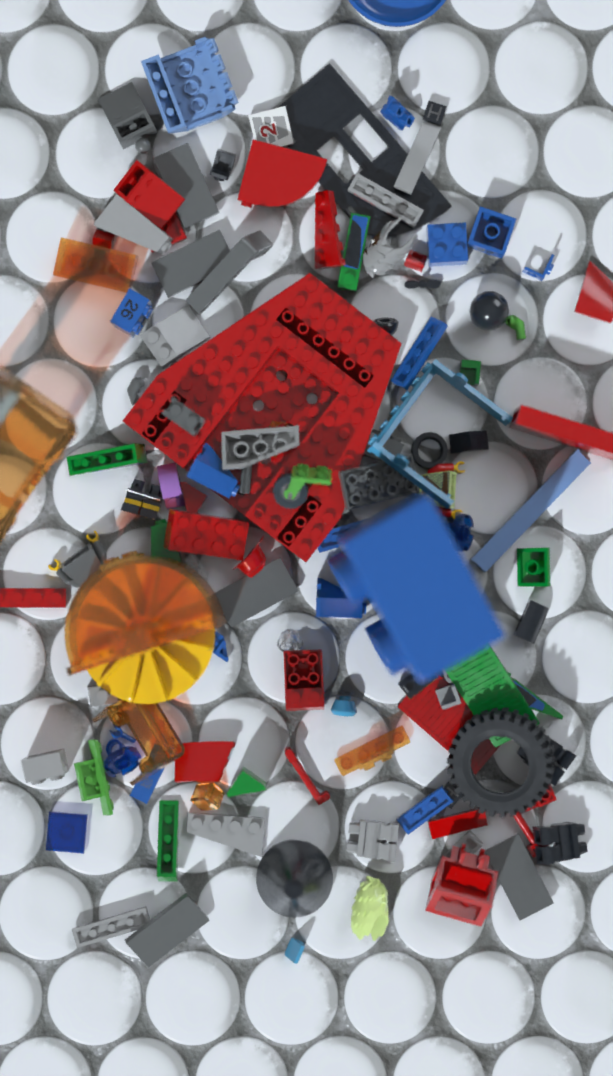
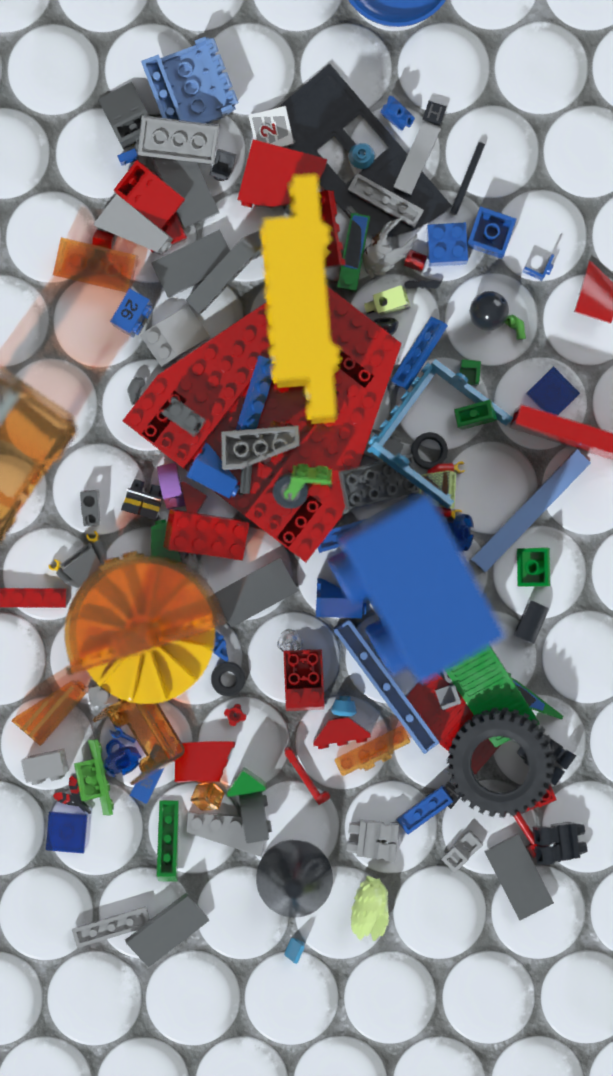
green slope [67,444,148,476] -> none
red piece [232,535,266,578] -> none
black hips [398,673,439,700] -> none
red piece [425,843,498,927] -> none
red slope [427,807,488,839] -> none
black slope [449,430,489,454] -> none
none -> clear orange slope [11,680,88,746]
none -> piece [53,776,91,814]
none -> dark grey leg [80,490,100,527]
none -> blue tile [117,148,139,166]
none -> light grey tile [137,115,219,164]
none -> black tyre [211,662,246,696]
none -> red plate [224,704,246,726]
none -> blue plate [236,356,275,431]
none -> dark grey brick [239,791,272,844]
none -> yellow piece [260,175,341,424]
none -> red slope [313,716,371,749]
none -> medium blue tile [334,619,439,754]
none -> dark azure cone [349,143,375,169]
none -> yellowish green torso [364,286,411,316]
none -> black bar [450,142,485,215]
none -> green slope [454,399,497,430]
none -> clear blue tile [526,366,580,416]

